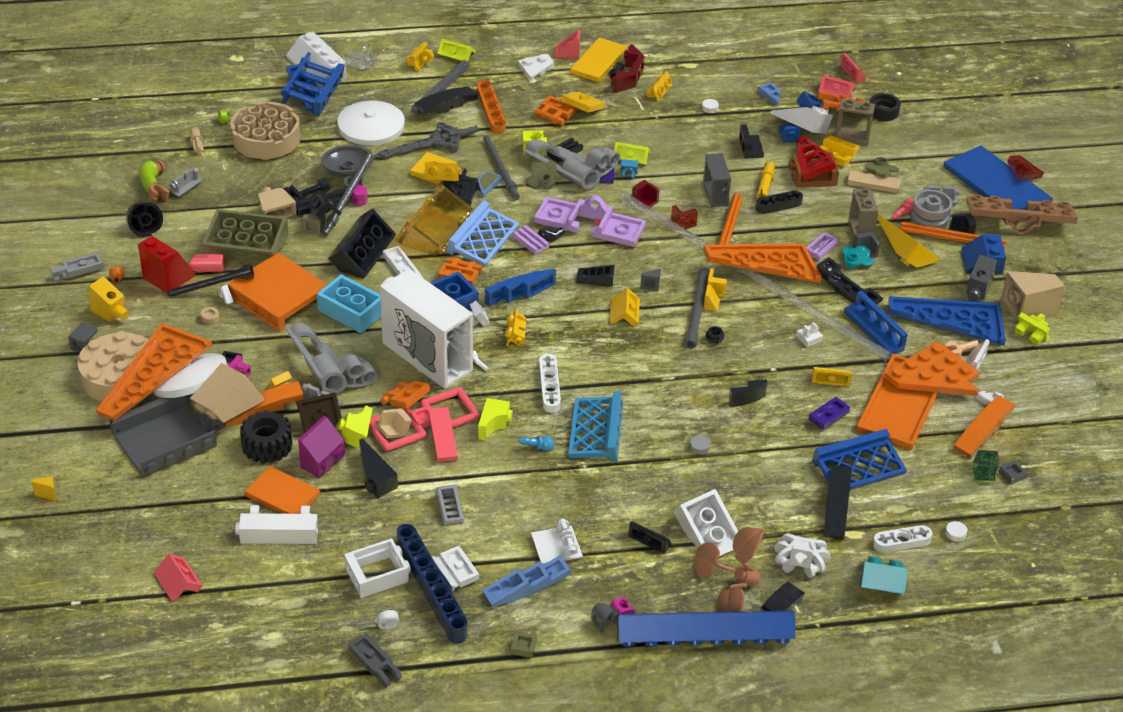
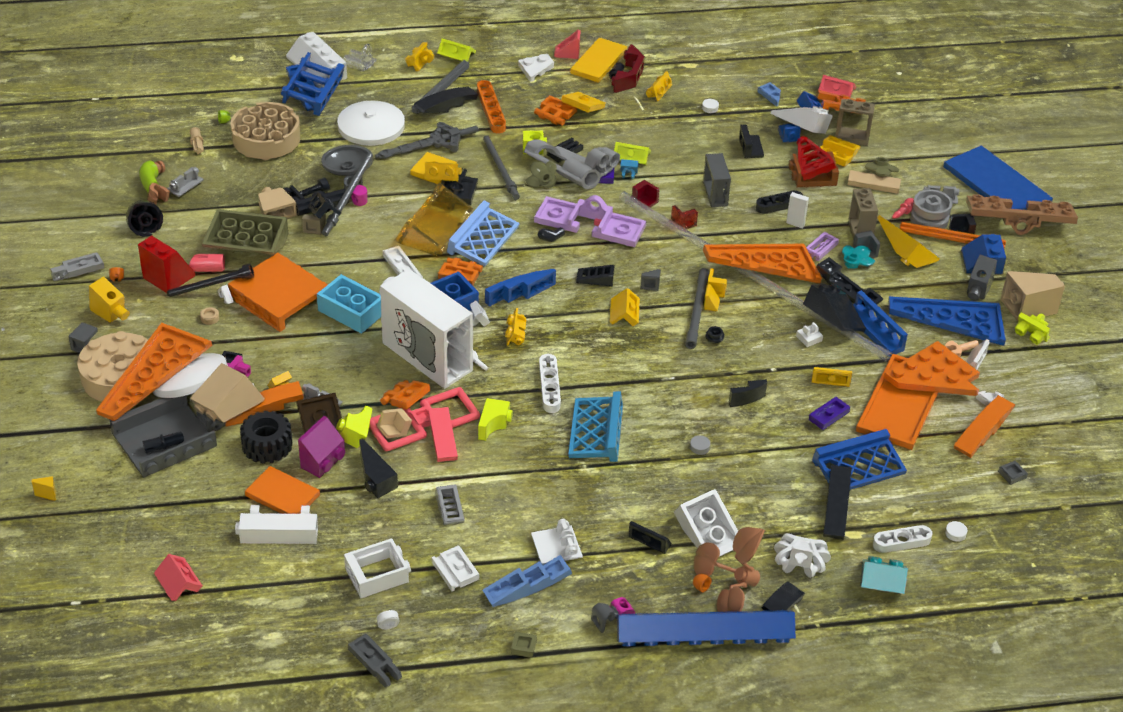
light grey panel [286,322,378,394] -> none
black slope [328,208,396,278] -> none
dark blue beam [397,524,468,644] -> none
tile [478,170,502,197] -> none
lavender tile [512,225,549,255] -> none
dark azure bar [517,436,555,451] -> none
orange axle [718,193,743,244] -> none
yellow pin [756,161,776,199] -> none
coral slope [840,52,866,83] -> none
black tyre [869,93,901,121] -> none
clear green brick [973,450,1000,481] -> none
clear red wing [1007,155,1044,180] -> none
none -> black axle [142,431,184,453]
none -> orange hinge [693,574,712,593]
none -> white tile [786,192,809,228]
none -> black slope [803,283,866,332]

